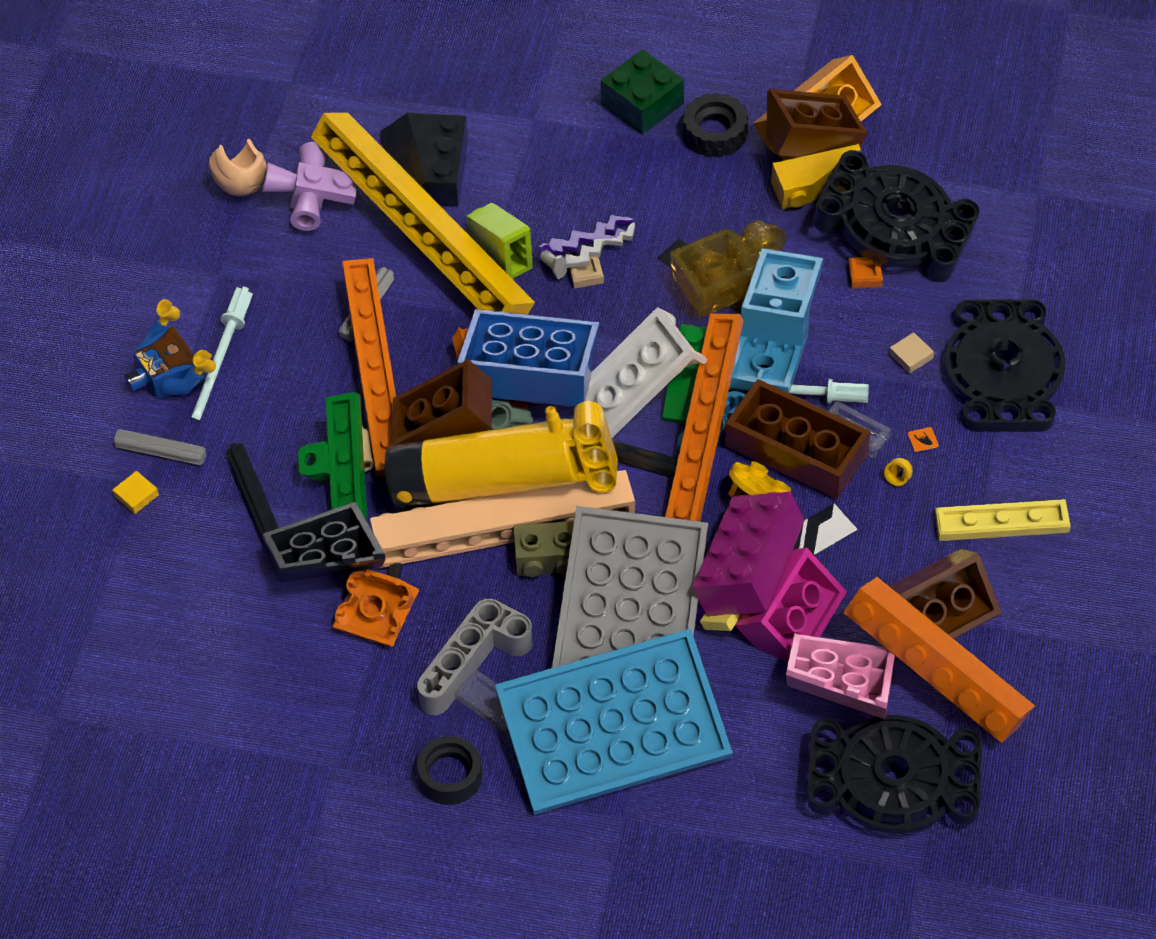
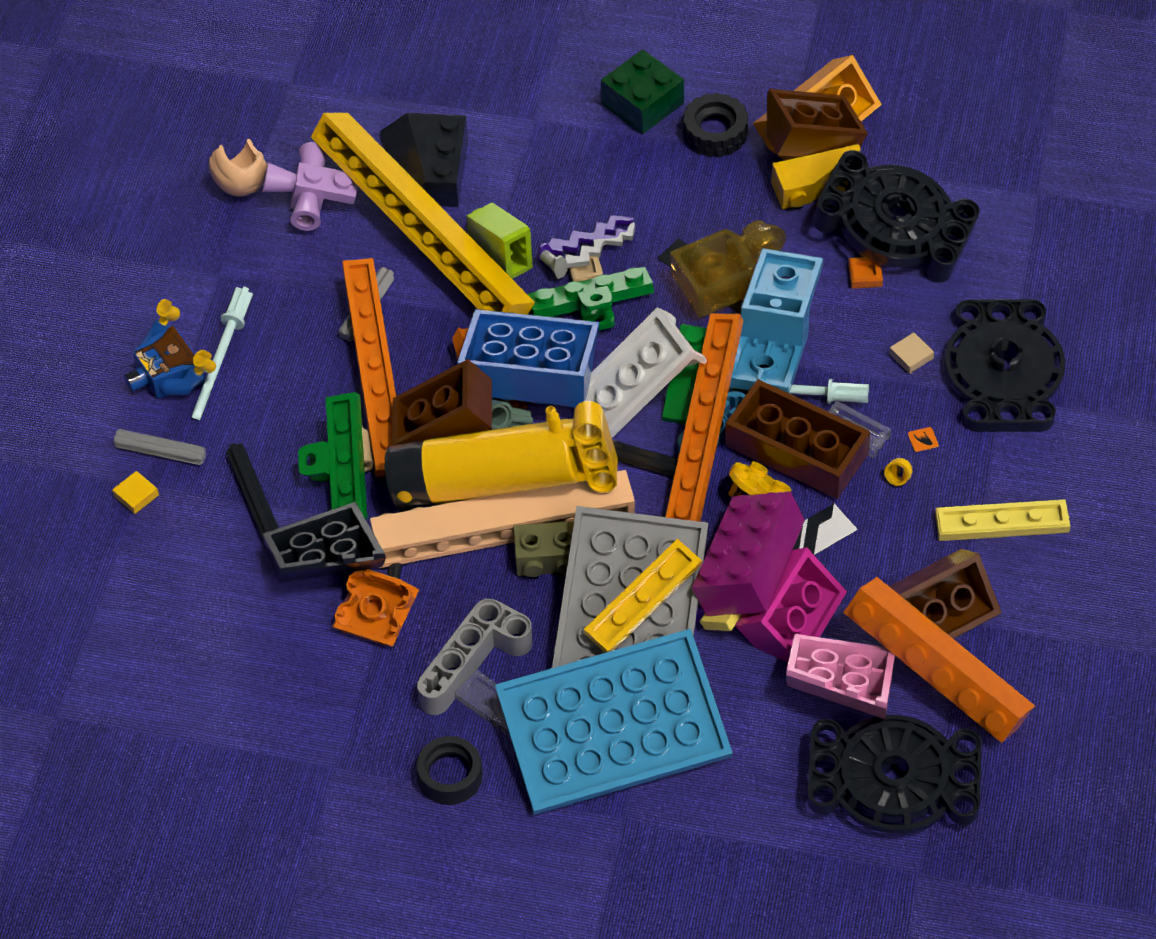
none -> green plate [527,266,654,330]
none -> yellow plate [584,538,702,653]

